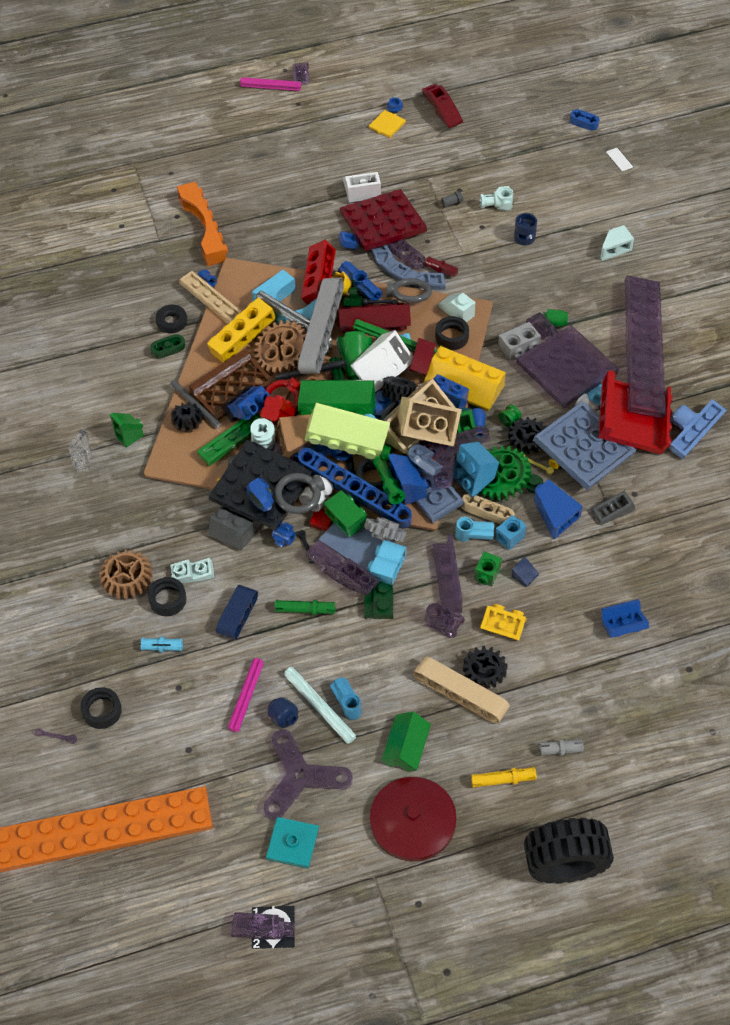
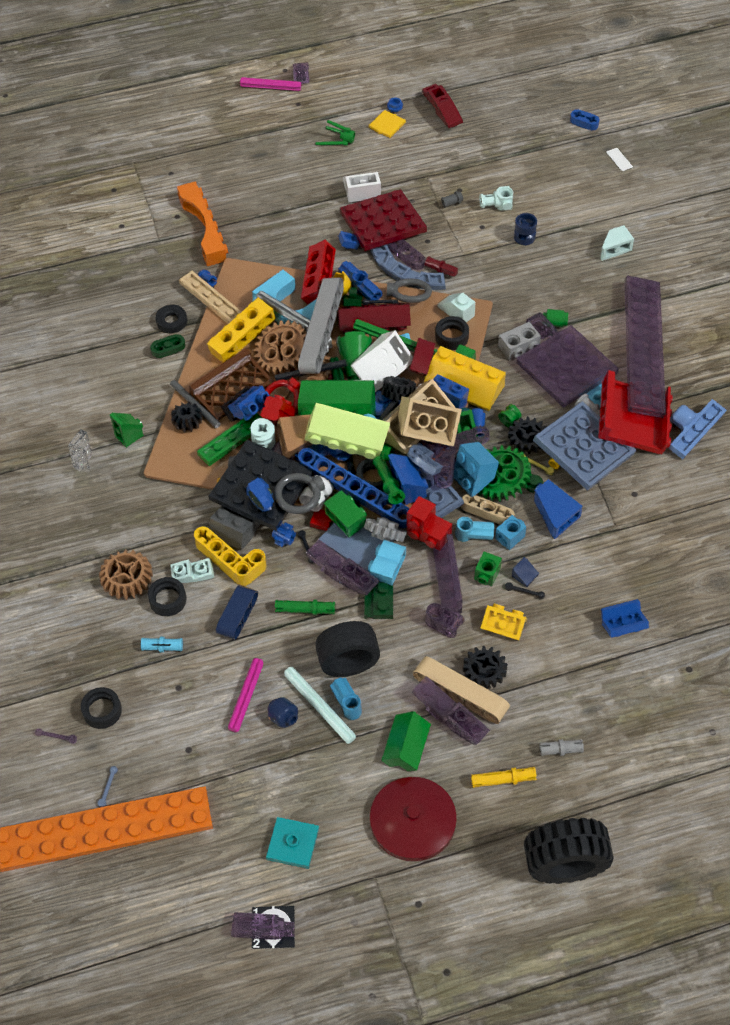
clear purple piece [263,729,353,820] -> none
dark grey slope [591,490,635,525] -> none
none -> sand blue hinge [98,766,118,807]
none -> yellow beam [194,527,267,586]
none -> green plant [315,120,355,146]
none -> black tyre [315,621,380,677]
none -> red brick [407,496,452,551]
none -> clear purple slope [412,676,490,746]
none -> green slope [455,345,476,360]
none -> black hinge [505,582,545,599]

